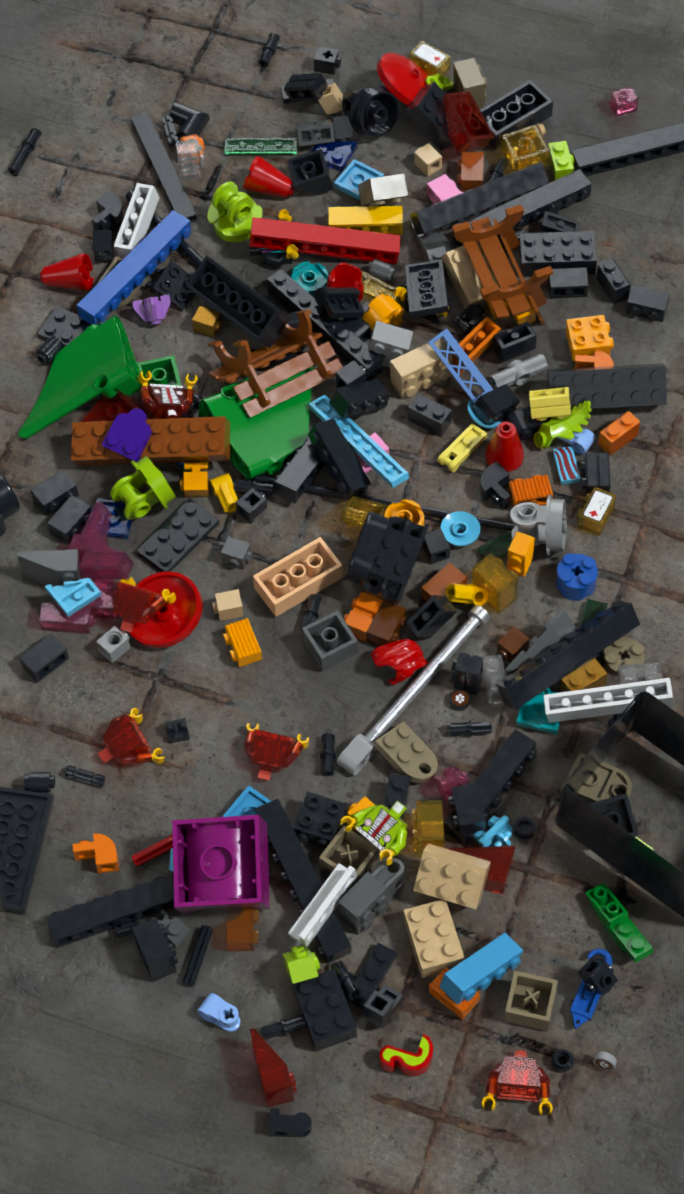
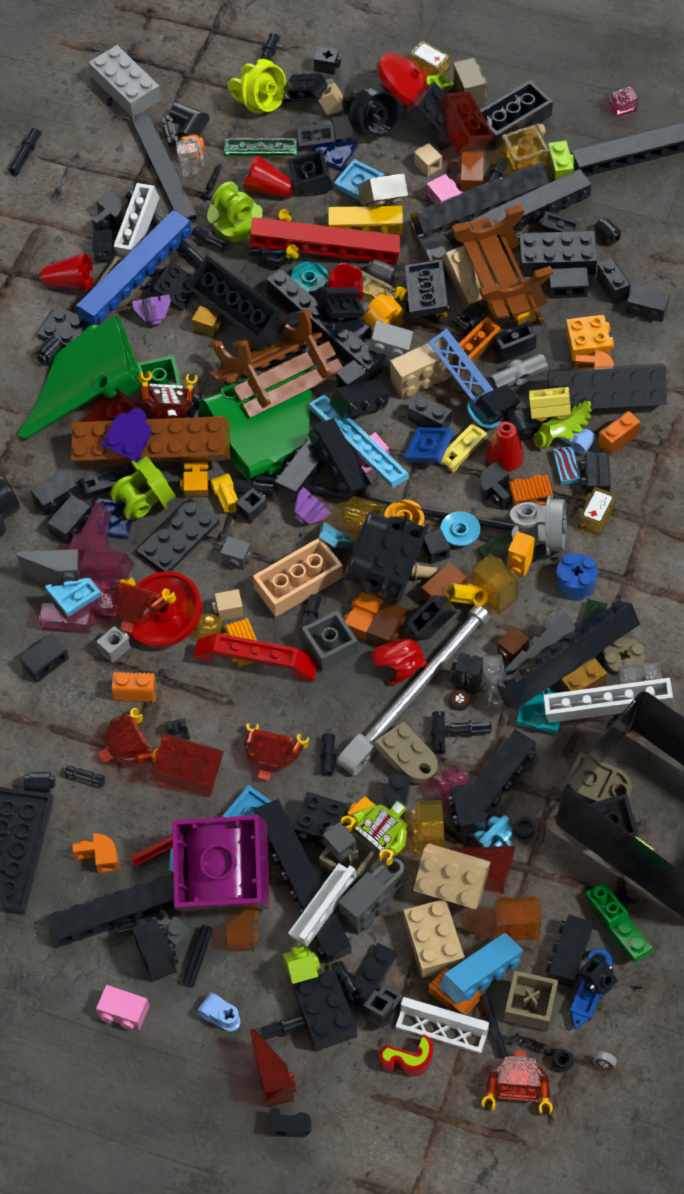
none -> black plate [78,463,133,500]
none -> light grey brick [89,45,161,116]
none -> bright pink brick [96,985,149,1030]
none -> orange brick [112,671,157,702]
none -> clear red brick [149,733,224,798]
none -> black axle [191,226,227,251]
none -> clear yellow hair [193,613,224,641]
none -> red slope [193,633,318,682]
none -> neon yellow piece [227,59,286,114]
none -> medium lavender brick [294,487,331,524]
none -> medium azure wing [319,522,354,549]
none -> dark grey brick [323,822,357,861]
none -> white fence [396,997,489,1055]
none -> blue plate [404,427,454,463]
none -> tan pin [411,563,437,579]
none -> black pin [431,711,447,755]
none -> black bar [480,994,509,1059]
none -> clear orange brick [495,896,541,940]
none -> black brick [545,914,594,989]
none -> black brick [594,218,621,245]

